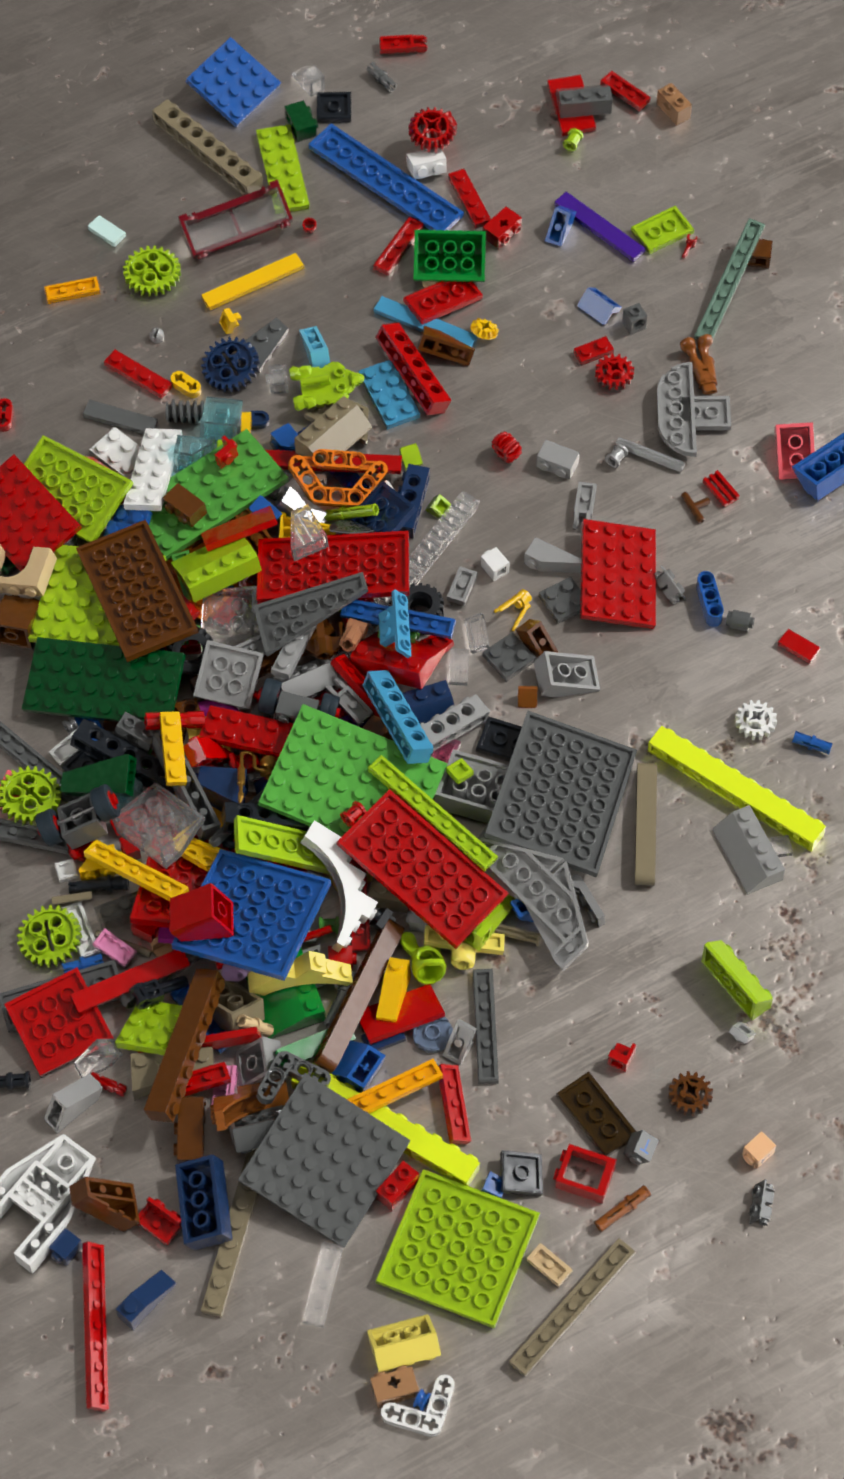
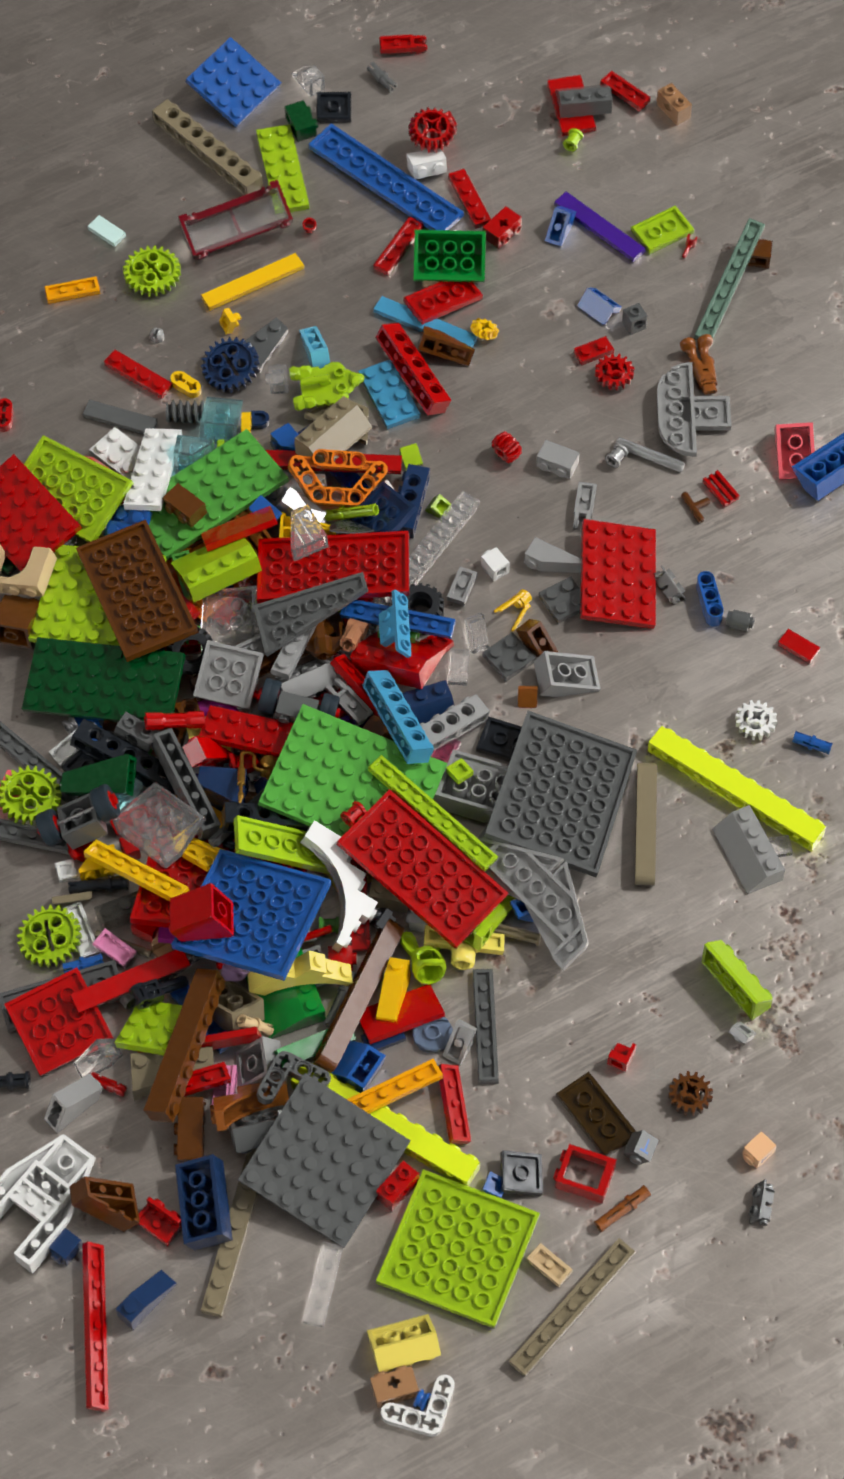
yellow plate [159,712,187,786] -> none
red bracket [214,435,238,469] -> none
light grey hinge [571,874,606,927] -> none

